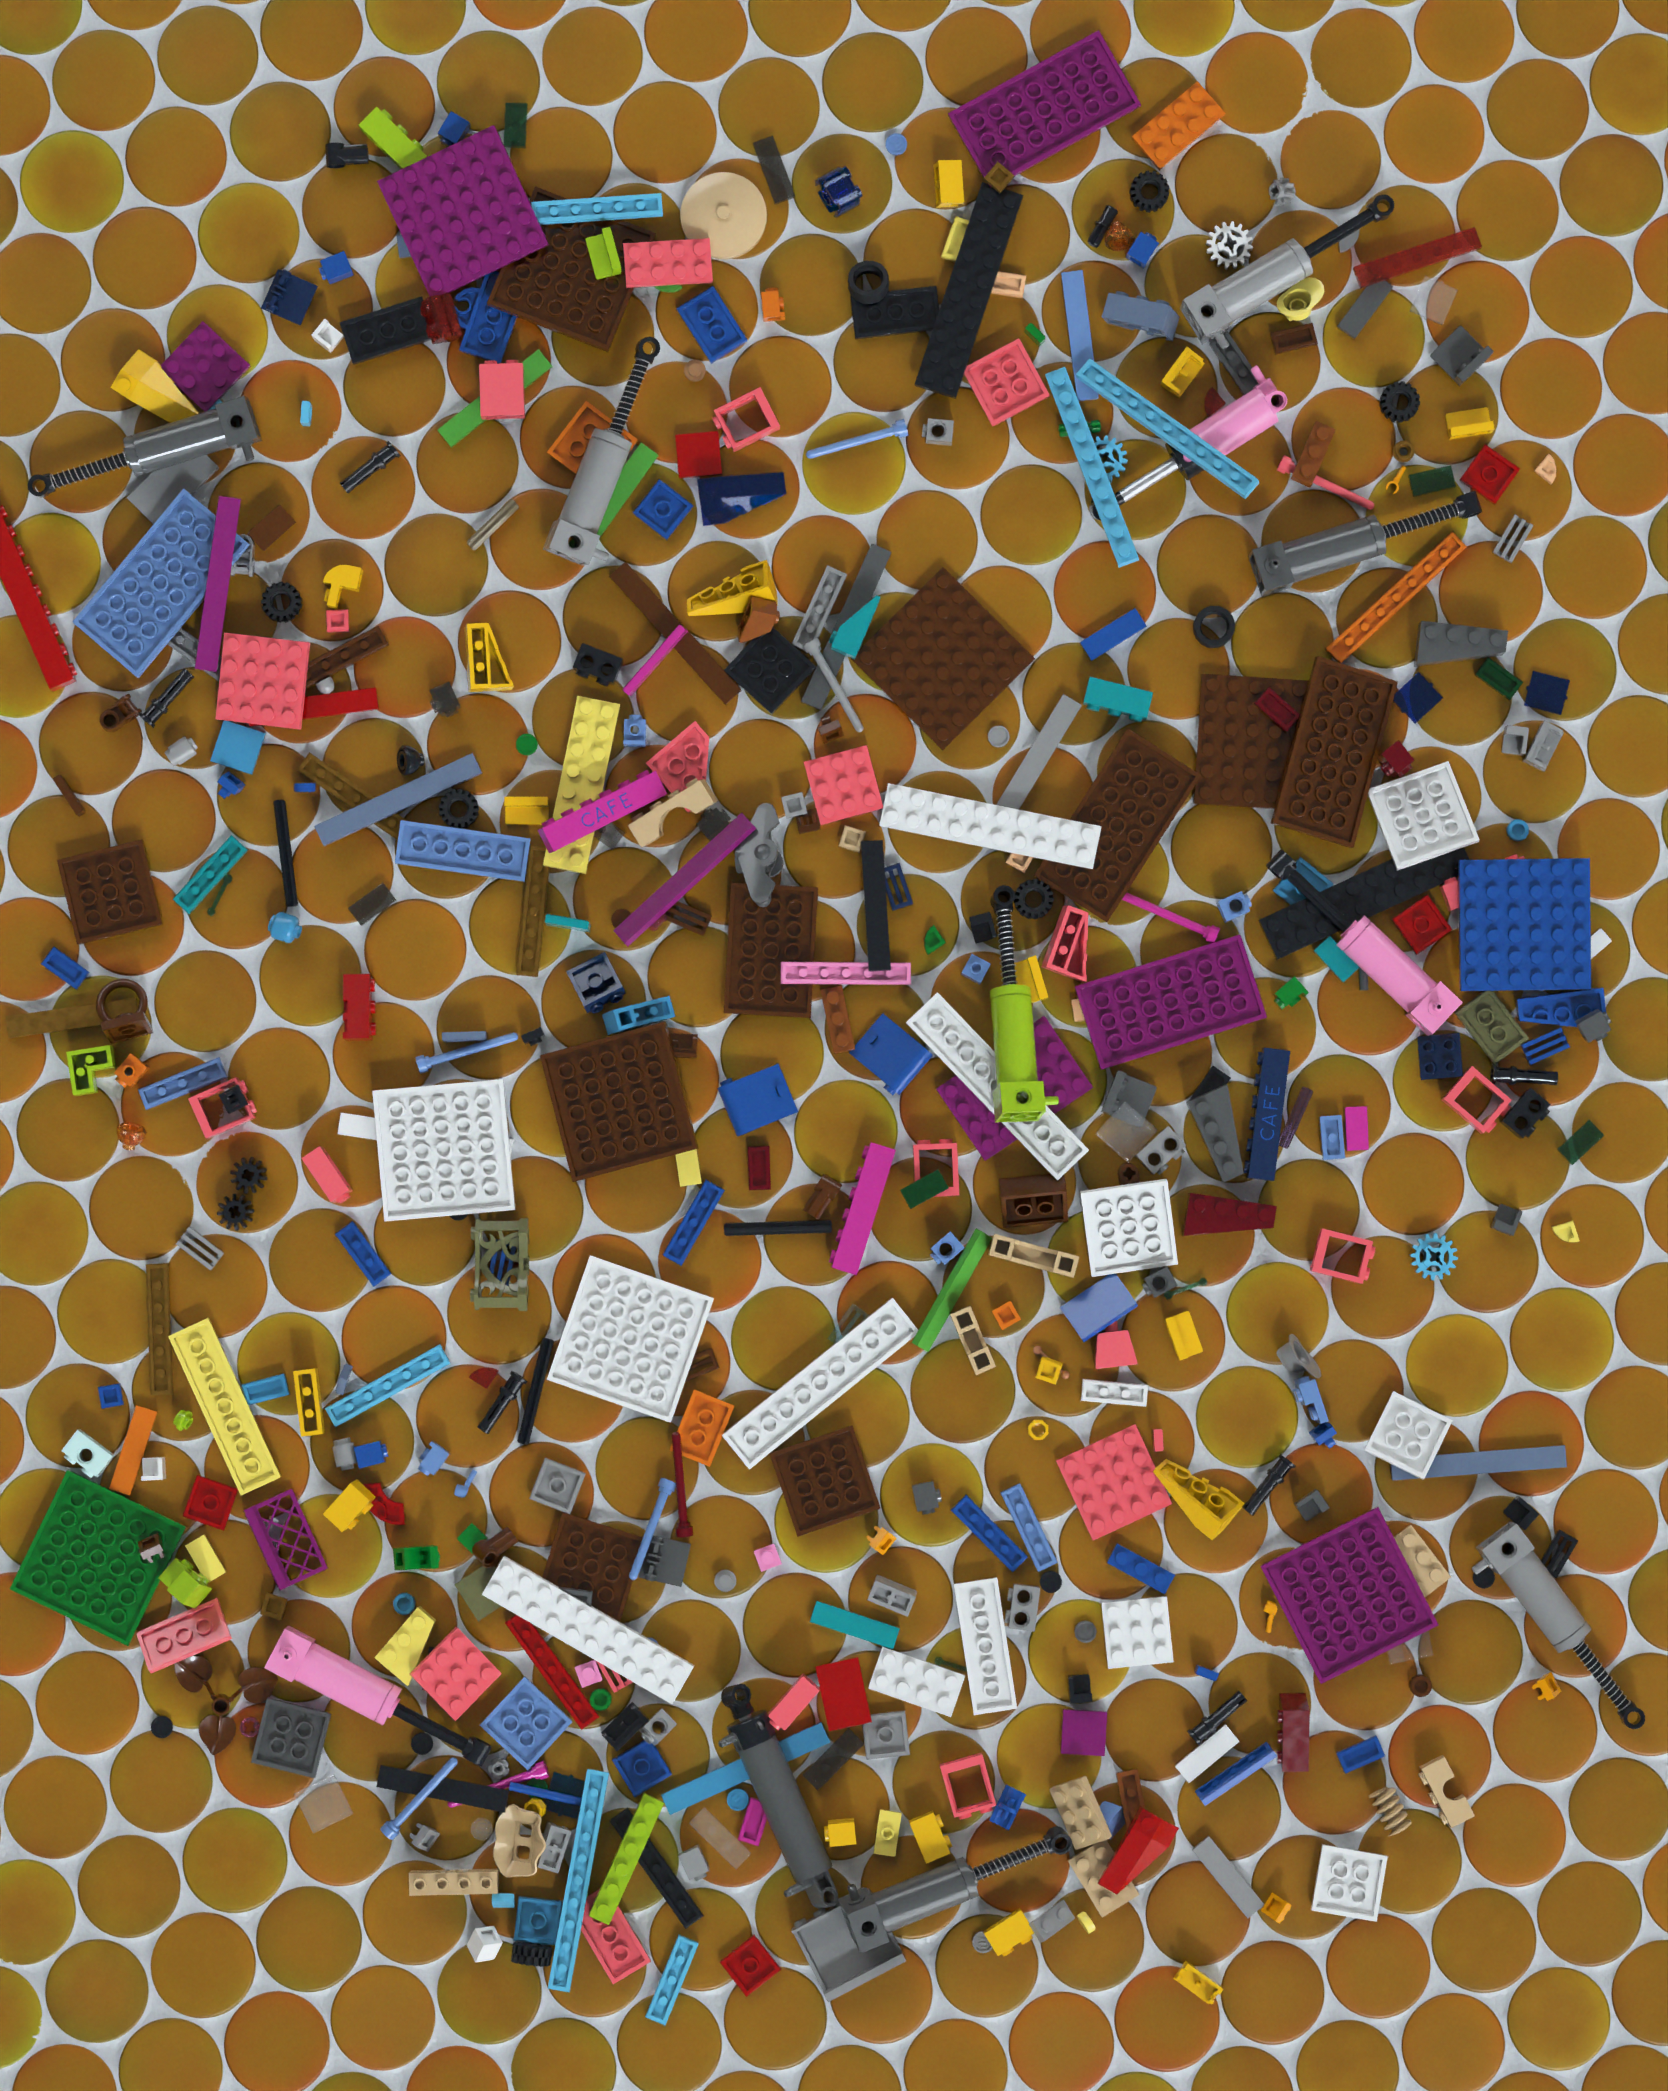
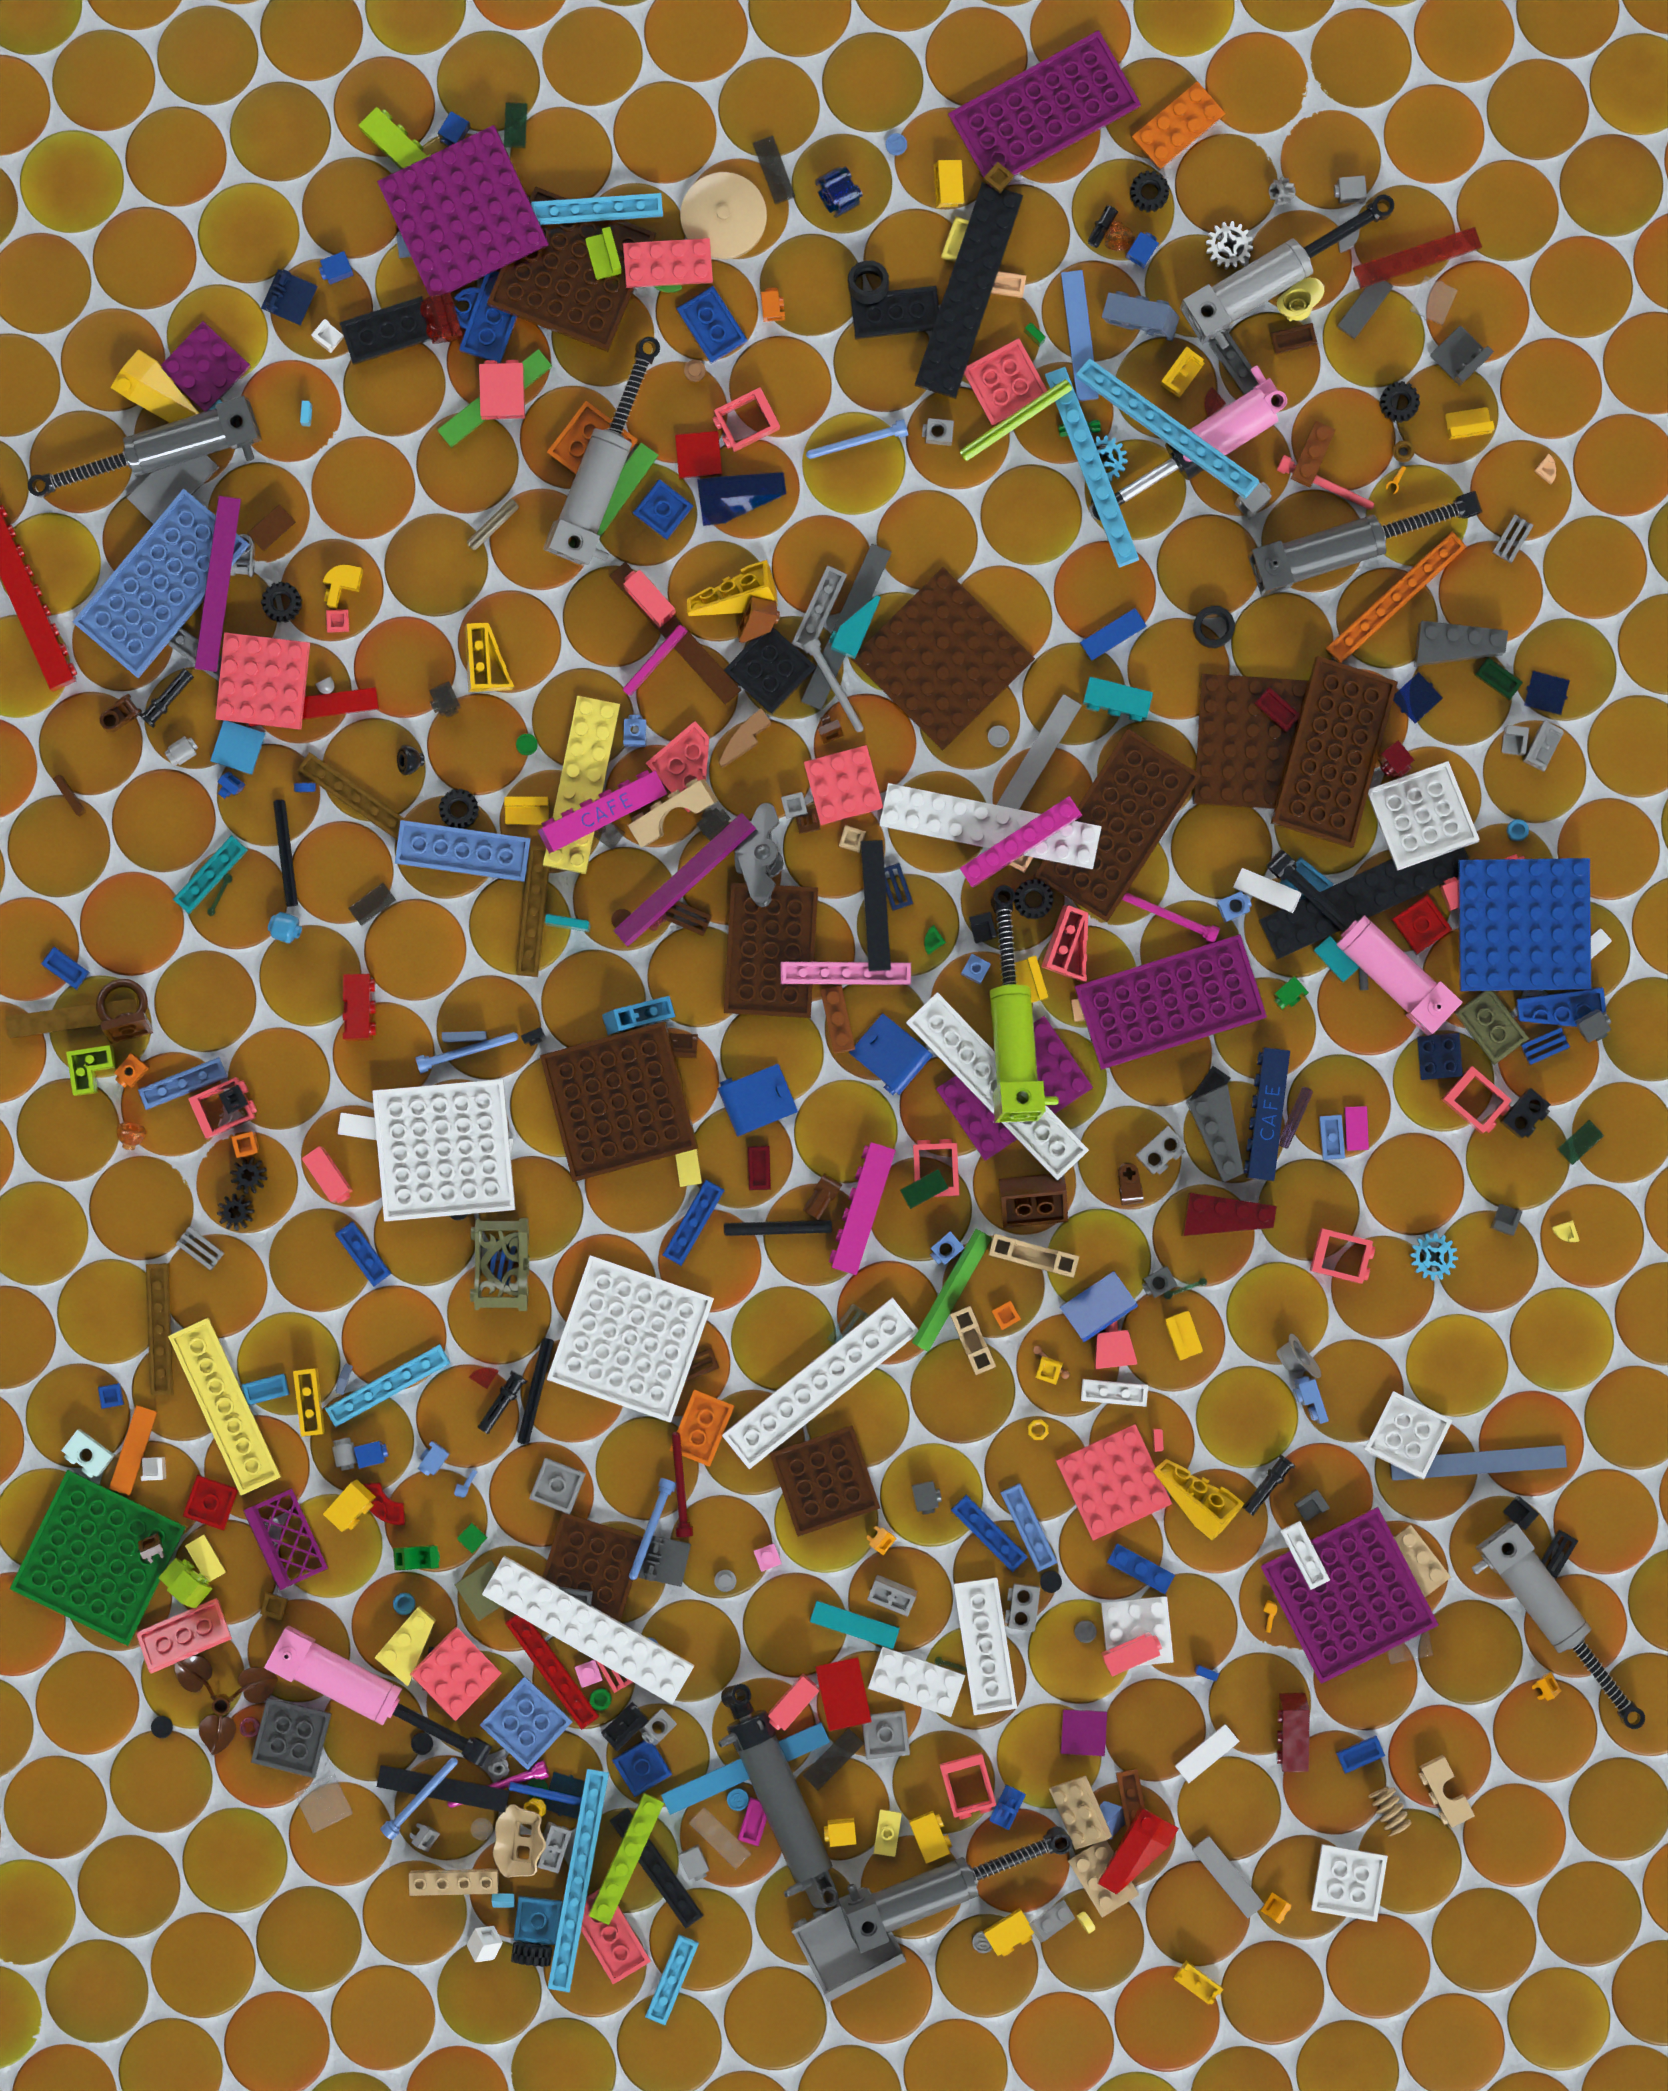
reddish brown plate [57,839,163,945] -> none
lime plate [173,1410,193,1431] -> none
reddish brown tile [306,626,389,689] -> none
sand blue tile [314,753,482,846] -> none
black piece [325,143,369,168] -> none
black pin [340,441,401,494] -> none
reddish brown piece [472,1527,518,1568] -> none
dark blue plate [566,952,626,1013] -> none
black brick [573,643,623,687] -> none
red tile [719,1934,781,1997] -> none
black panel [1067,1674,1092,1704] -> none
white plate [1080,1179,1178,1277] -> none
clear tile [1096,1101,1157,1163] -> none
dark grey bracket [1101,1070,1157,1127] -> none
black pin [1187,1690,1247,1746] -> none
blue tile [1195,1742,1277,1806] -> none
blue tile [1309,1422,1337,1449] -> none
clear green tile [1408,465,1456,497] -> none
reddish brown tile [1409,1675,1432,1697] -> none
red tile [1460,444,1520,505] -> none
black piece [1472,1567,1495,1589] -> none
black pin [1490,1064,1558,1085] -> none
none -> orange brick [231,1131,259,1158]
none -> coral window [624,570,676,628]
none -> medium nougat slope [719,708,771,768]
none -> lime axle [960,379,1072,461]
none -> dark pink brick [960,796,1083,888]
none -> coral window [1101,1632,1162,1676]
none -> white tile [1233,868,1302,913]
none -> light grey brick [1235,482,1272,520]
none -> white tile [1280,1521,1330,1590]
none -> light grey brick [1334,176,1367,204]

